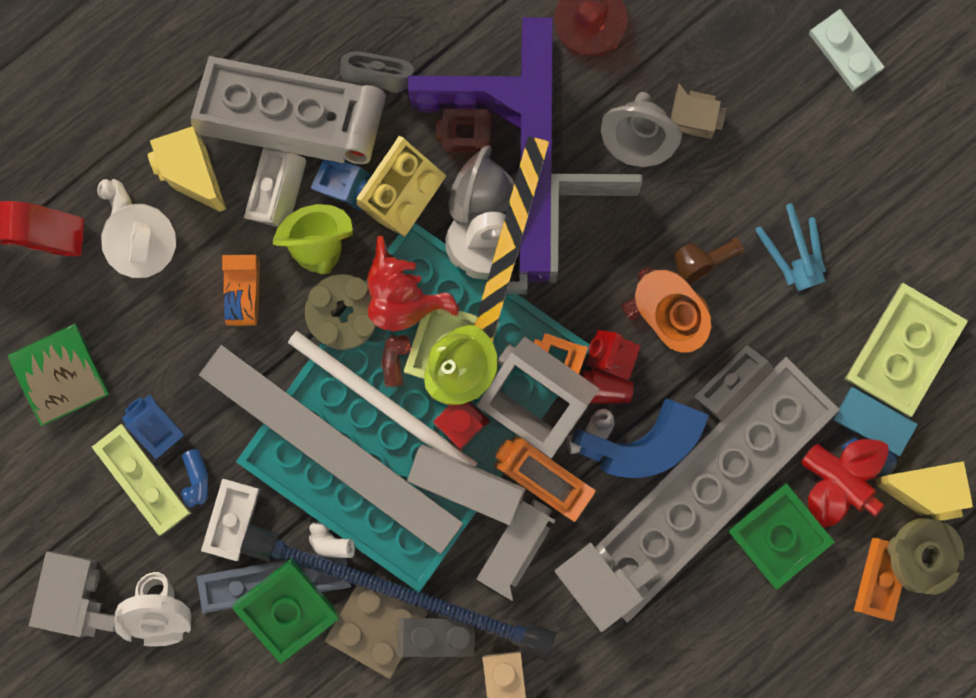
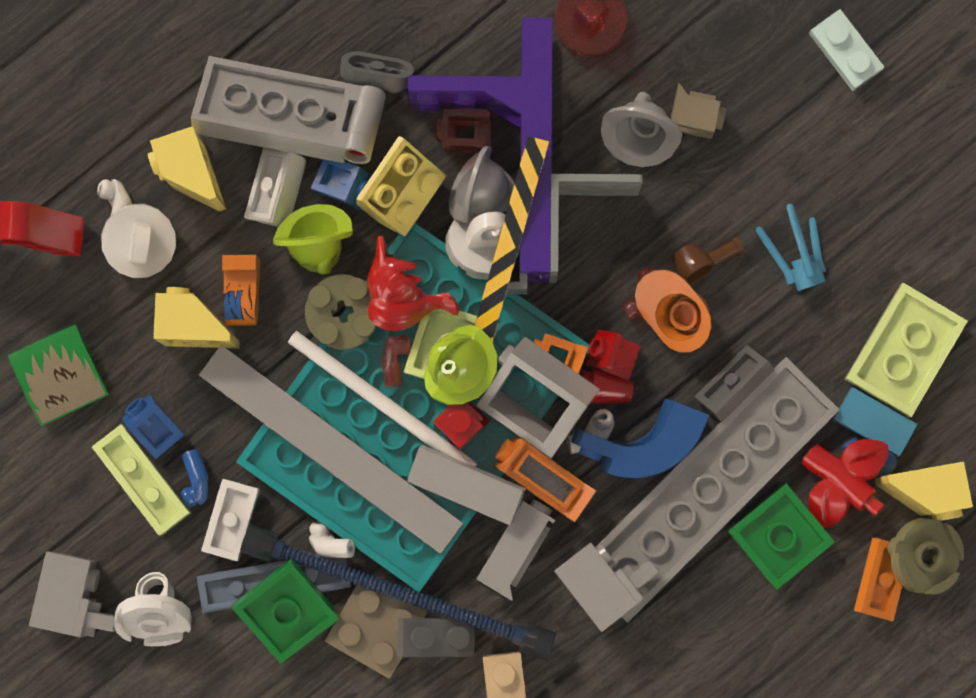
none -> light yellow slope [154,287,240,349]

